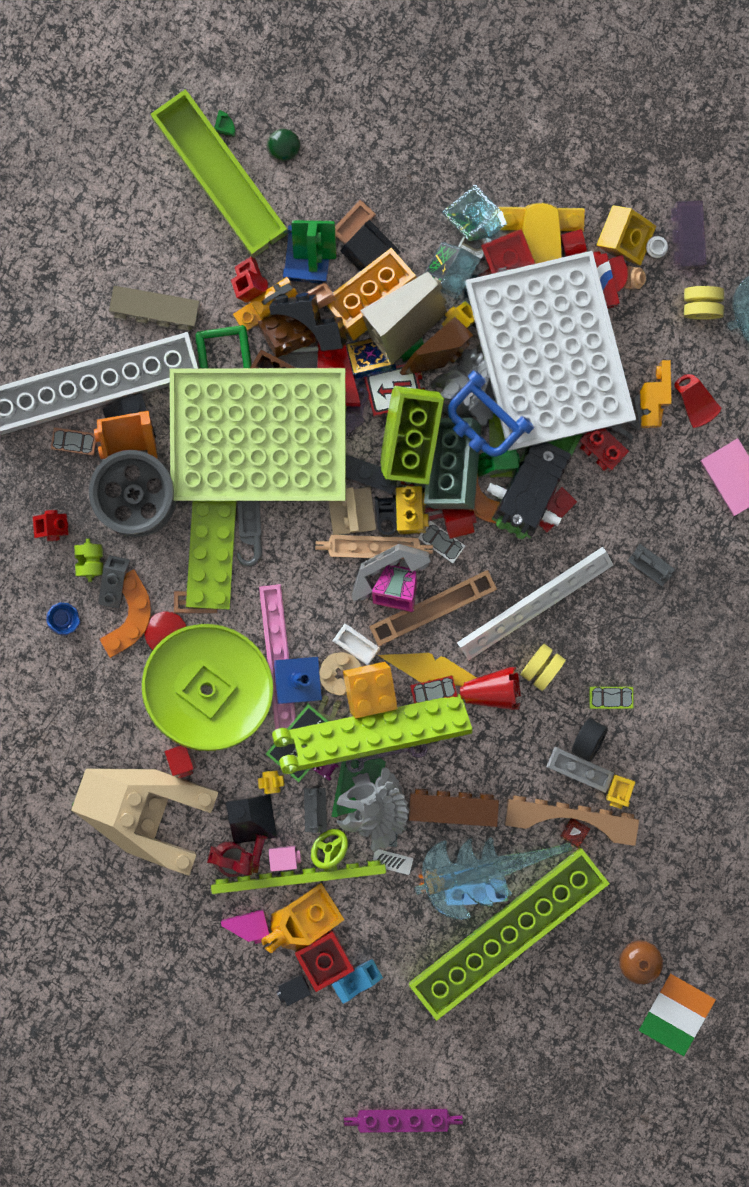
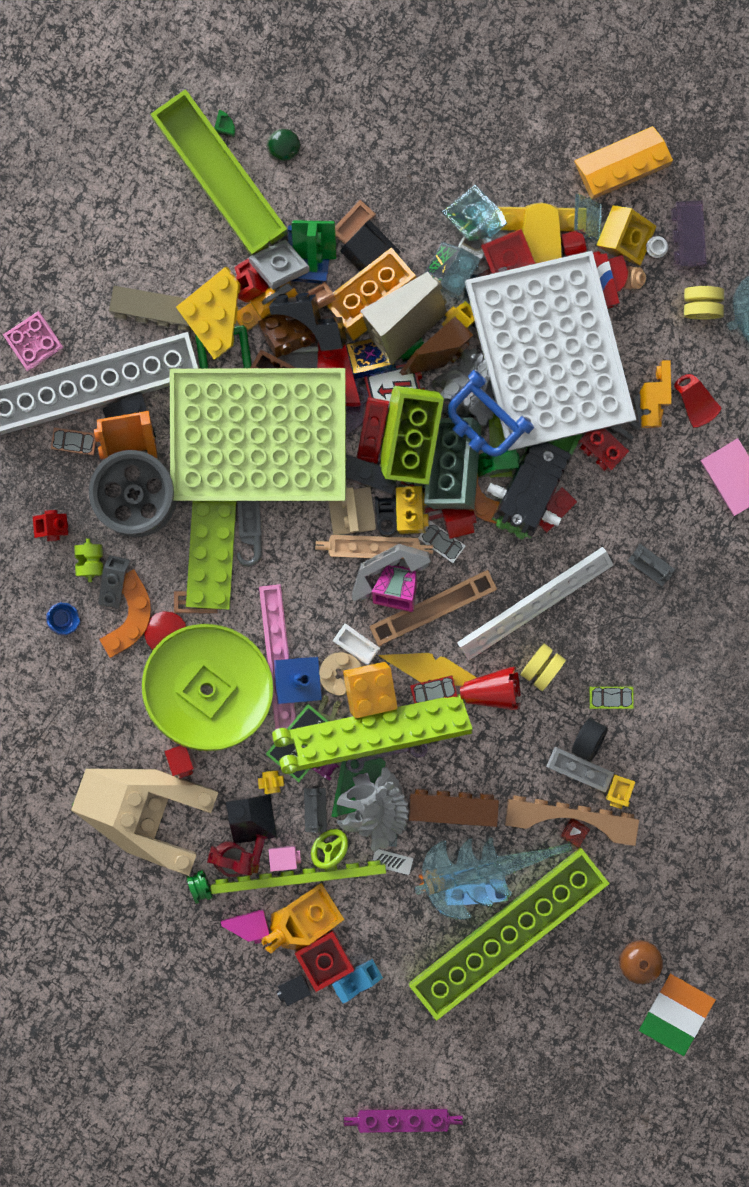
none -> bright pink tile [3,311,64,371]
none -> yellow plate [176,267,241,360]
none -> green wheel [186,870,213,904]
none -> light grey tile [249,239,309,290]
none -> red tile [357,397,390,464]
none -> light orange slope [574,126,673,201]
none -> clear light blue piece [574,194,602,241]

